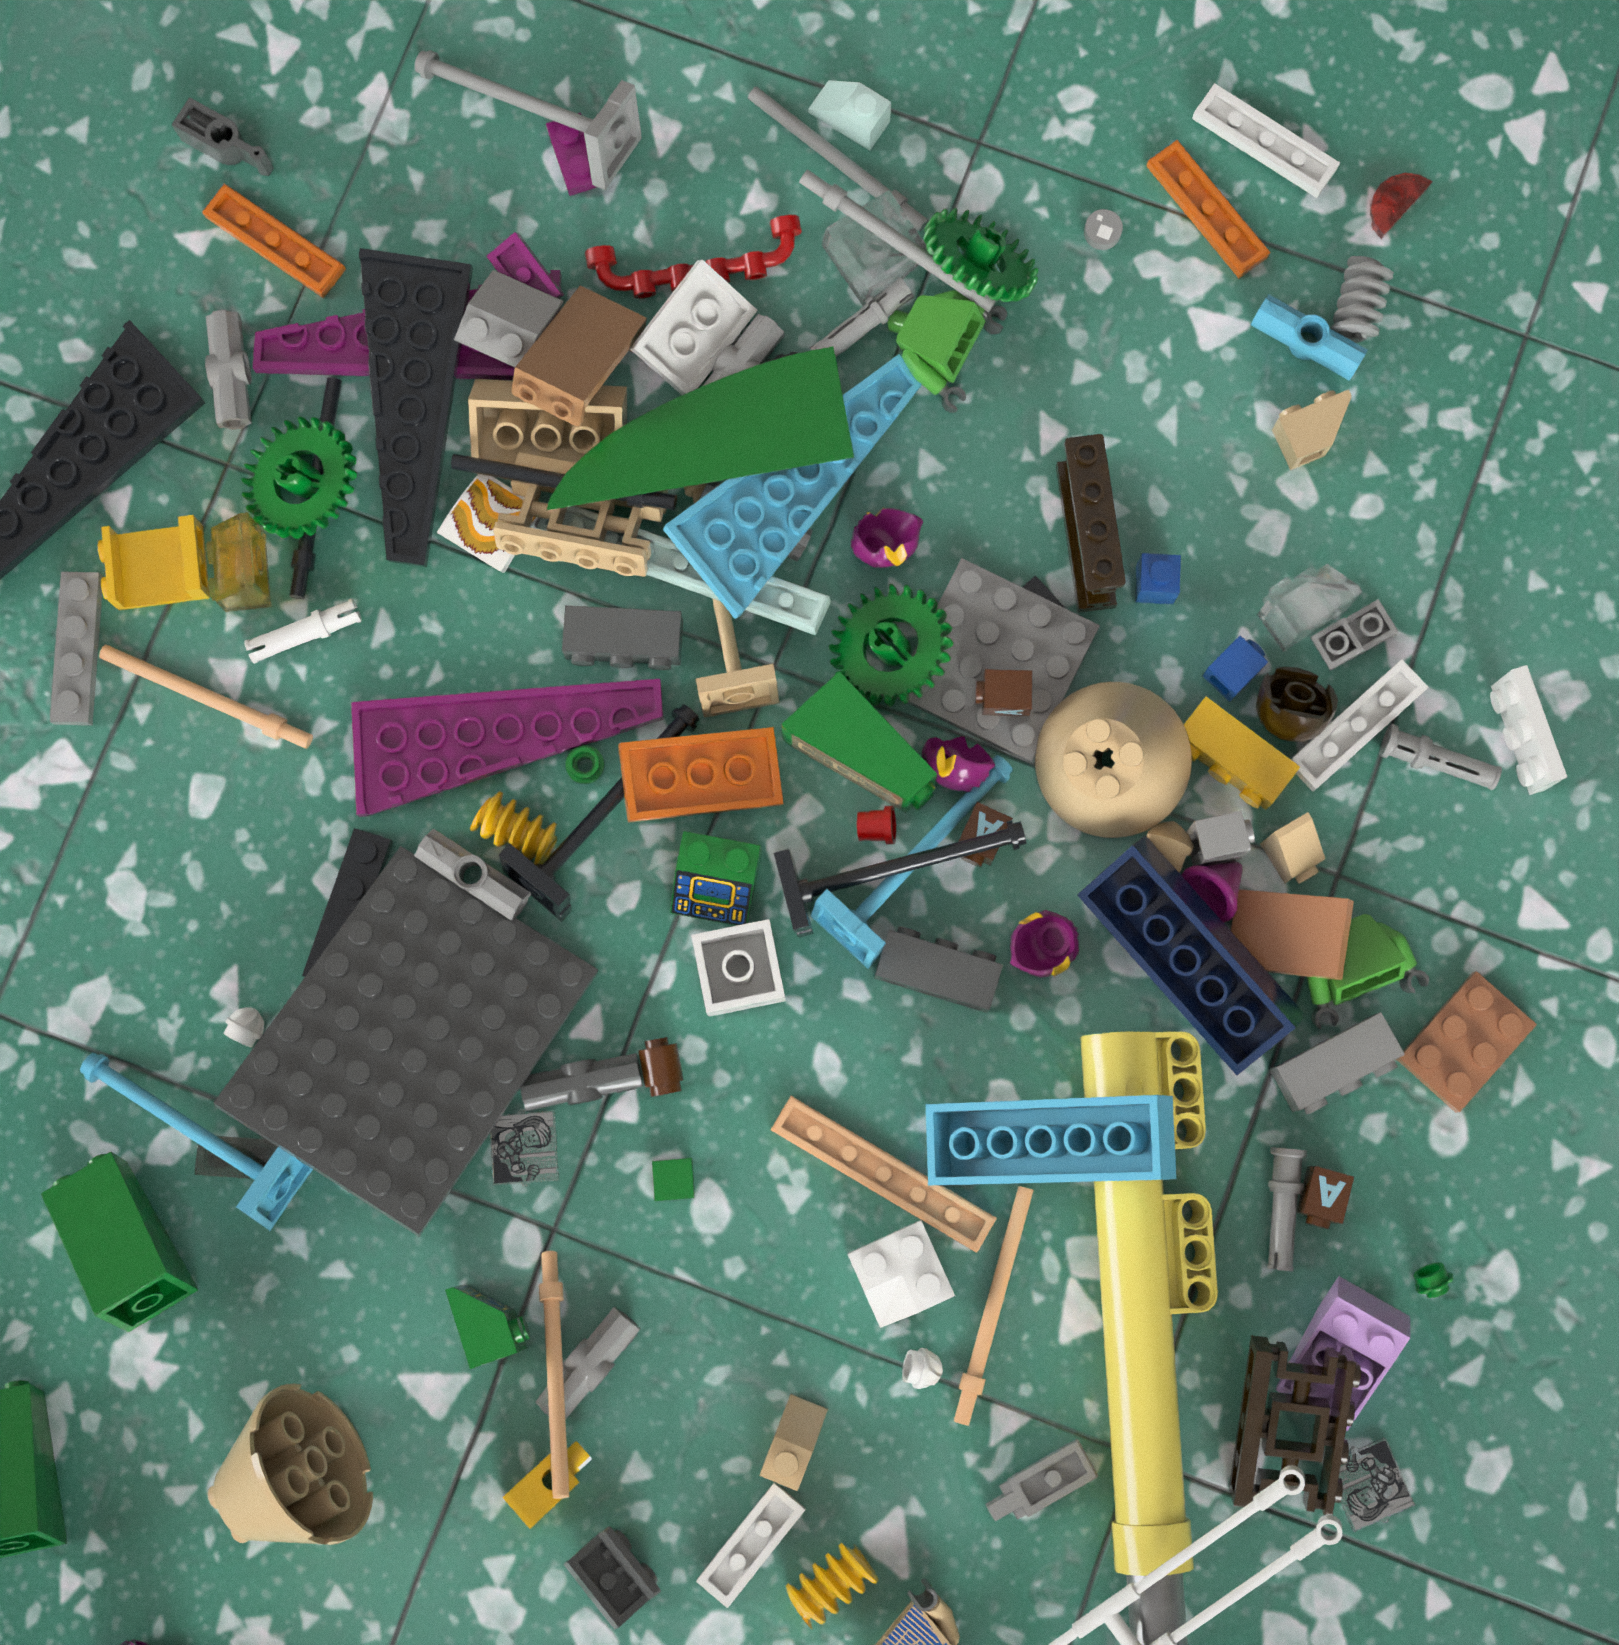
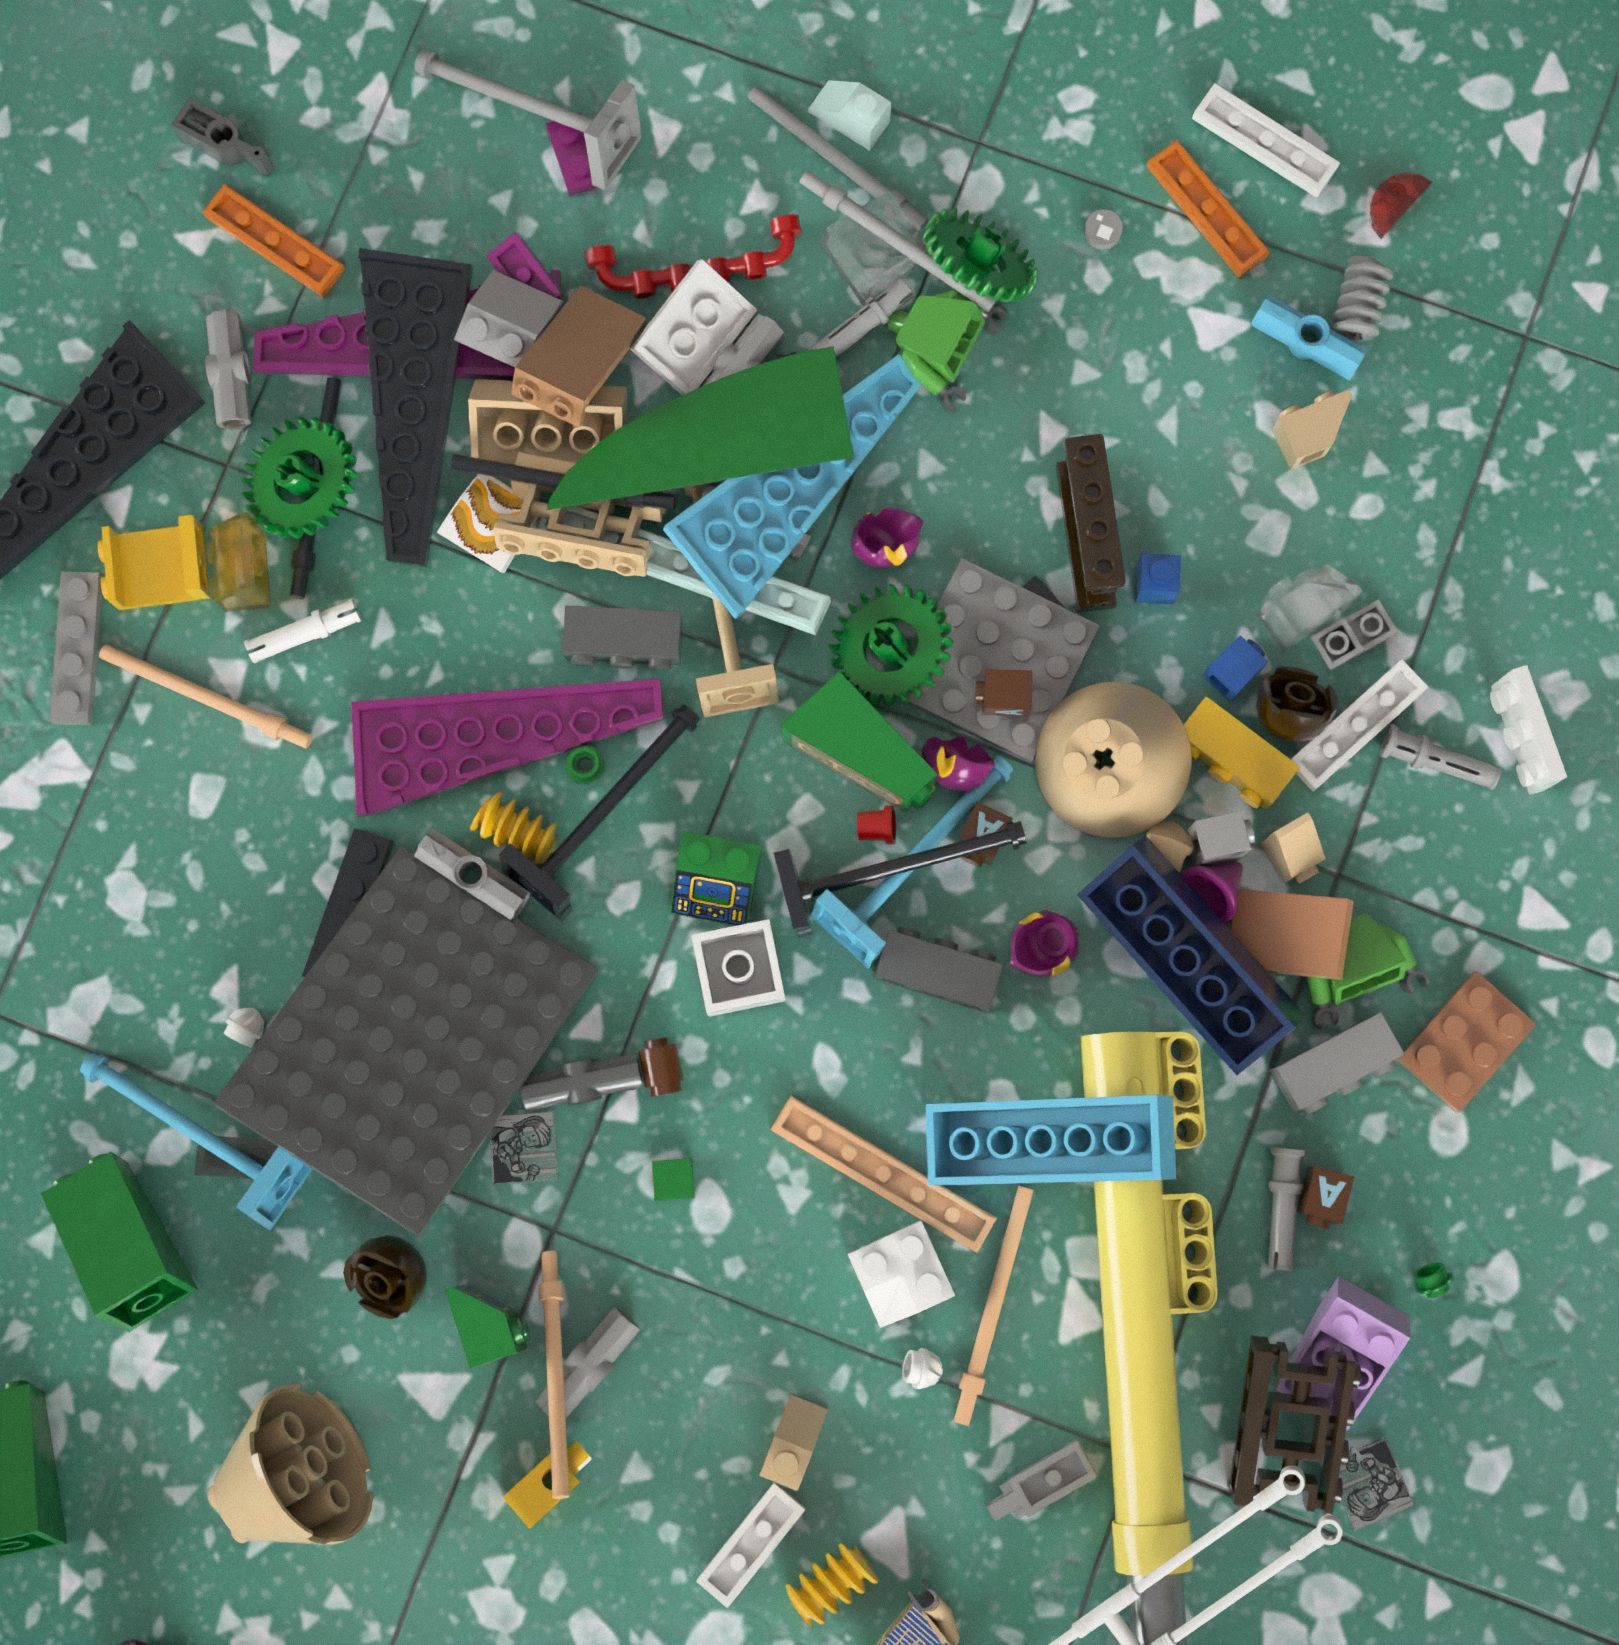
dark grey bracket [563,1526,661,1630] -> none
orange plate [618,727,784,822] -> none
none -> dark brown cylinder [343,1235,427,1319]

